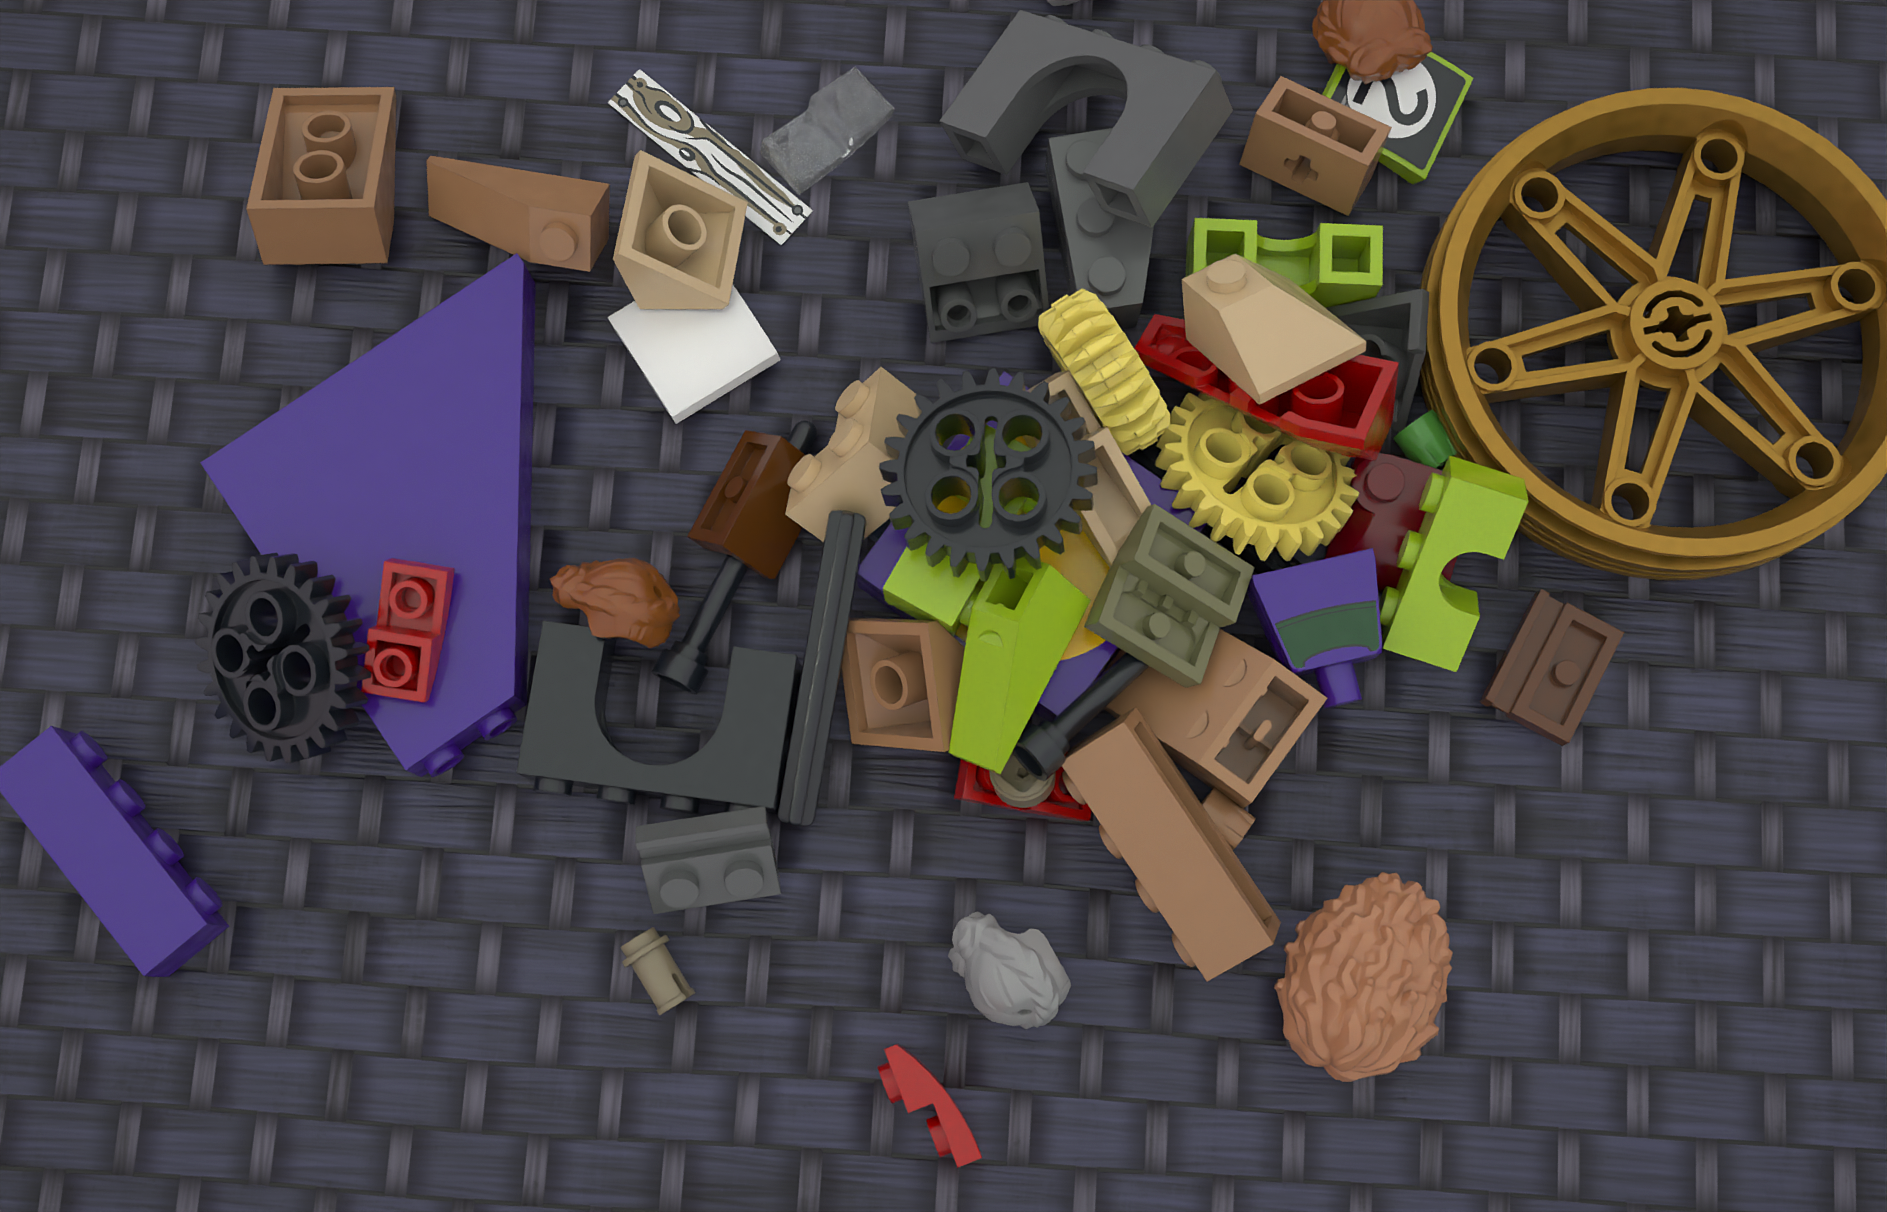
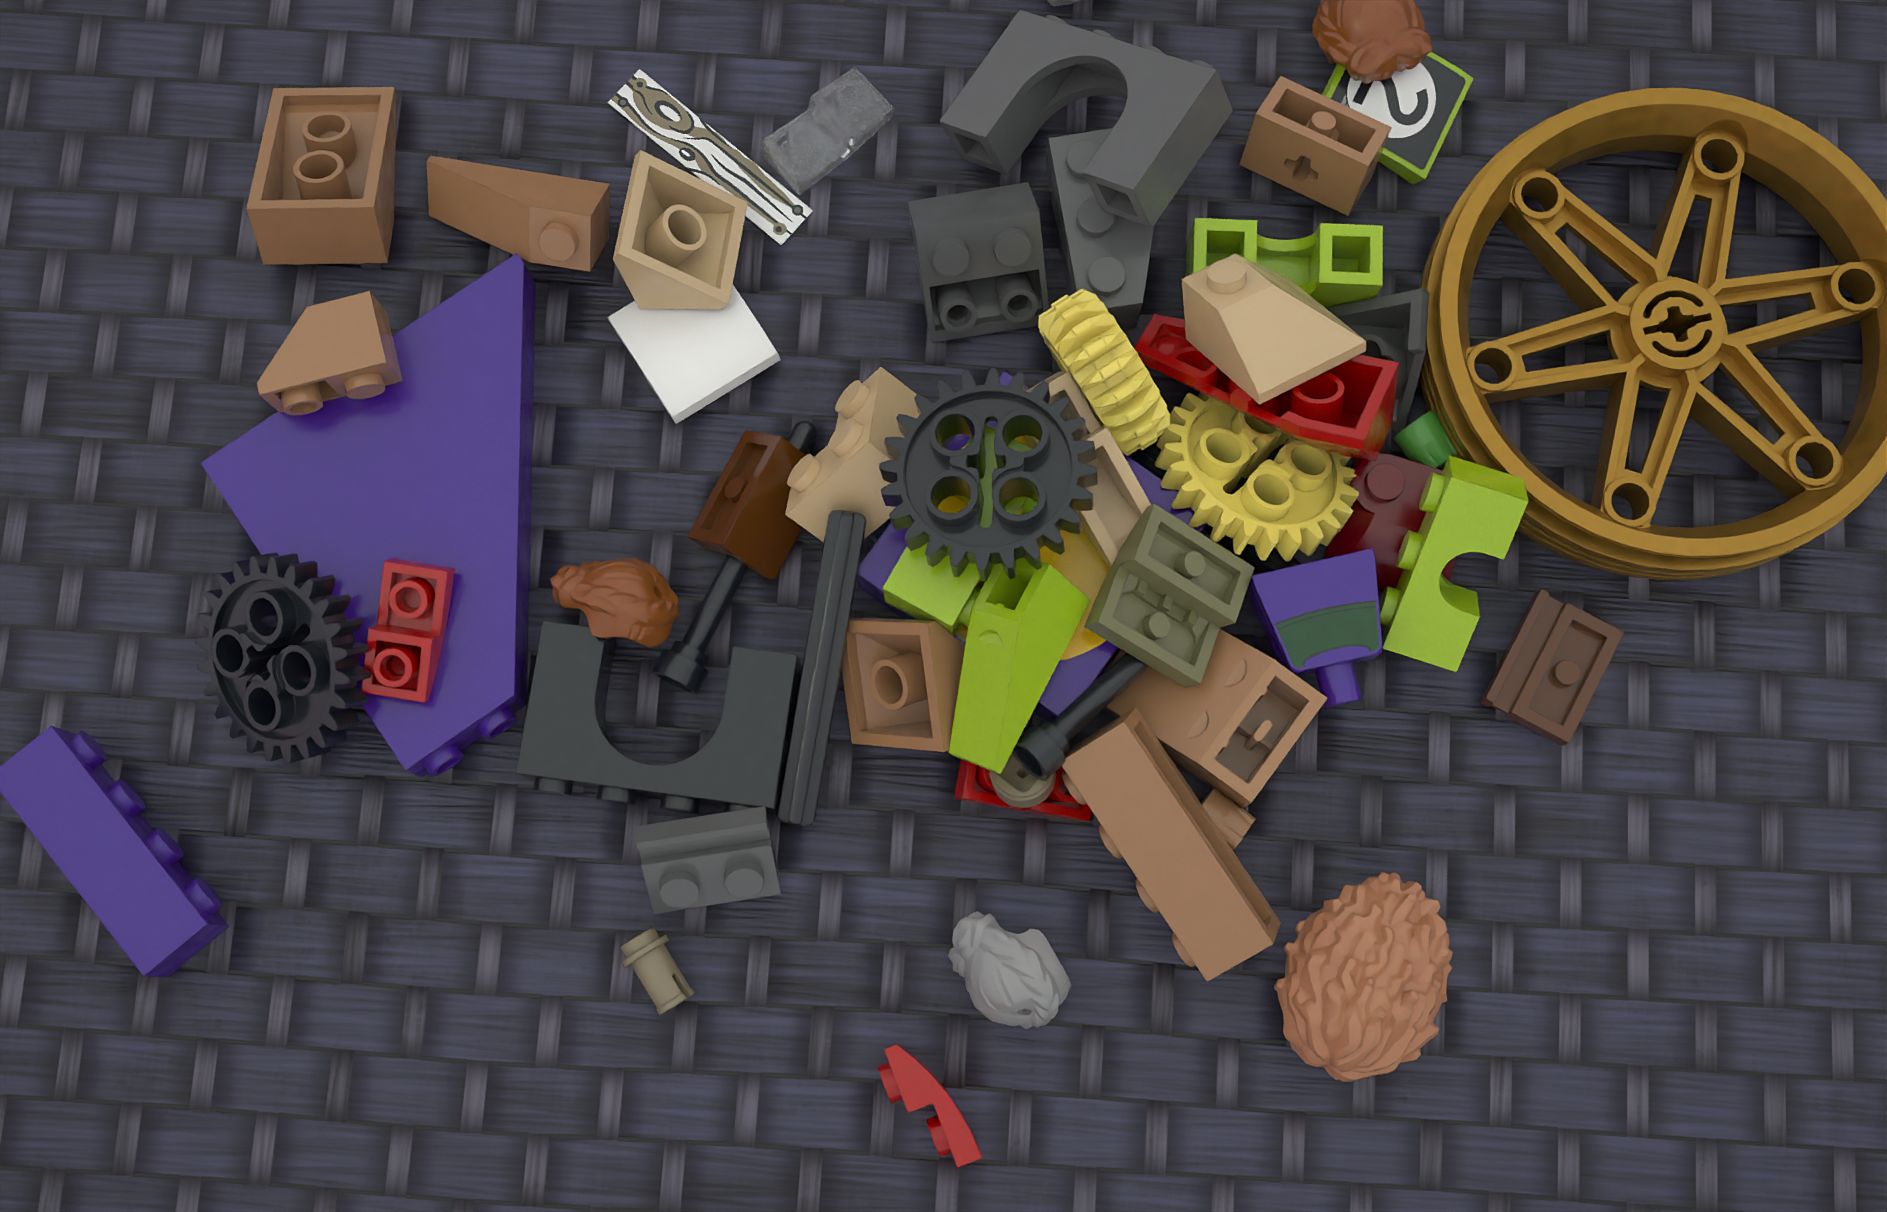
none -> medium nougat slope [257,291,403,415]

